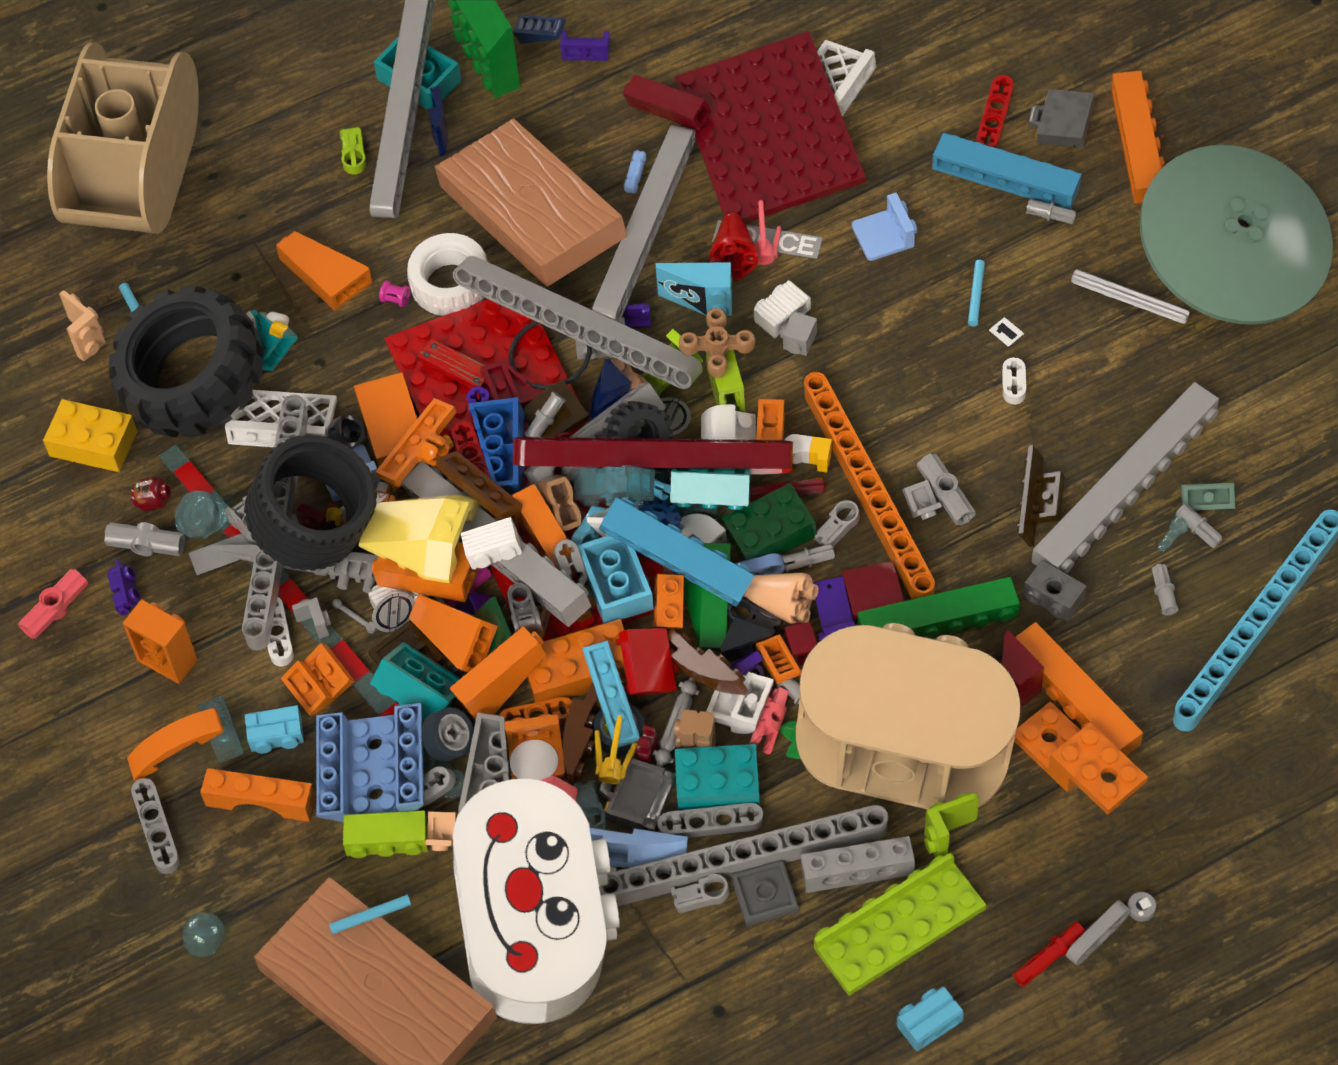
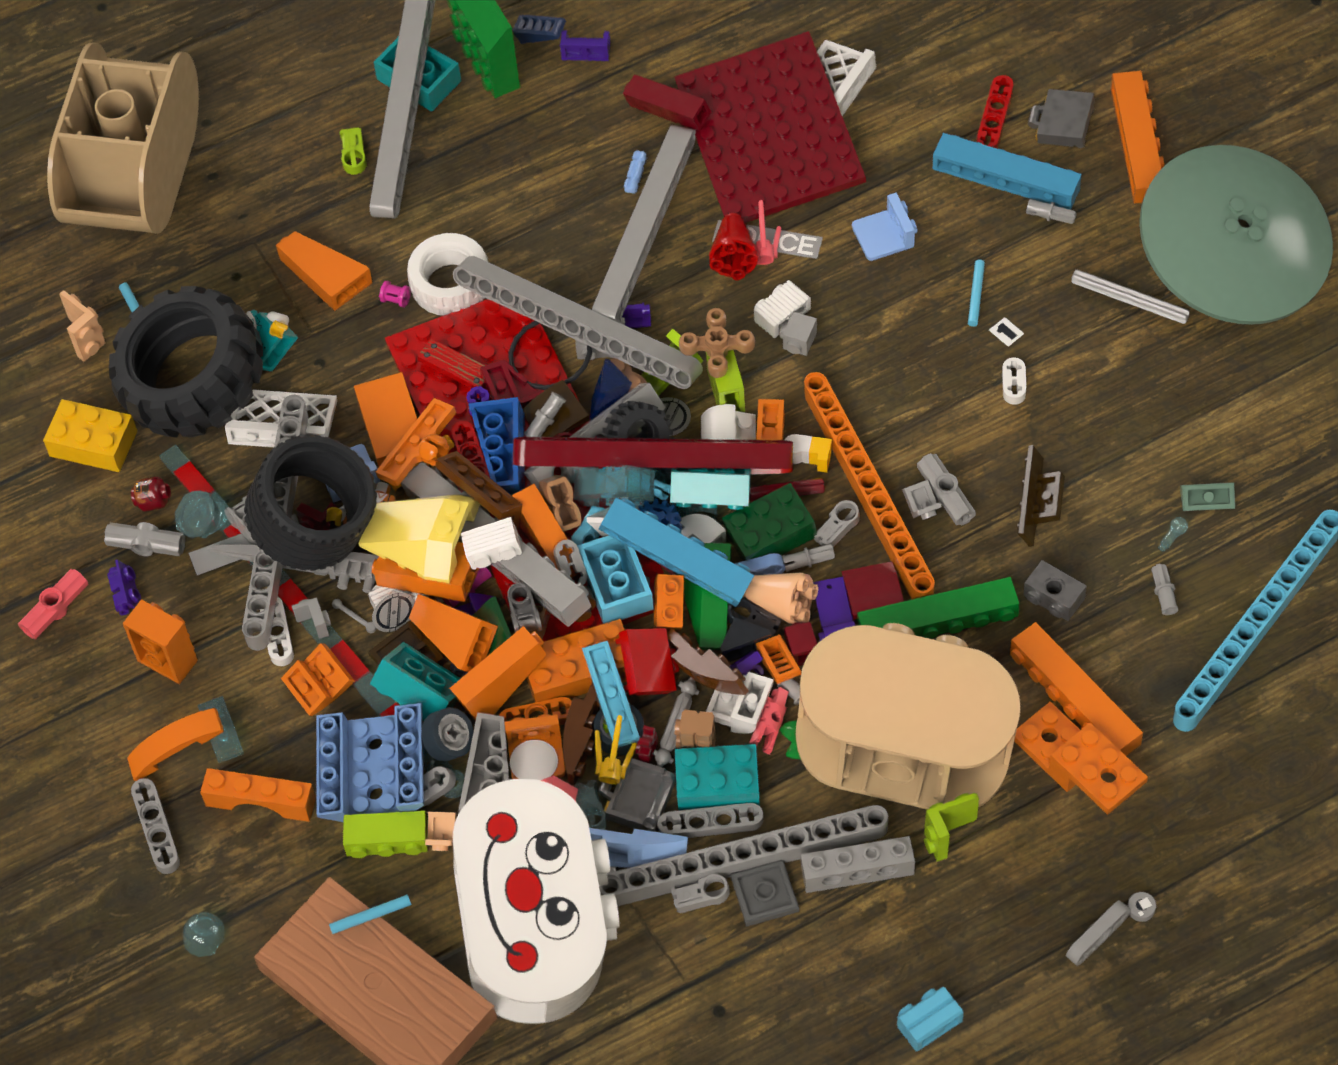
medium azure brick [245,705,304,753] -> none
black piece [328,415,367,449] -> none
clear blue slope [428,86,448,156] -> none
nougat tile [434,118,627,287] -> none
medium azure slope [656,263,732,316] -> none
lime bracket [814,853,986,996] -> none
dark red slope [1002,630,1044,708] -> none
red pin [1012,921,1085,988] -> none
light grey brick [1032,382,1219,574] -> none
light grey axle [1175,503,1222,548] -> none

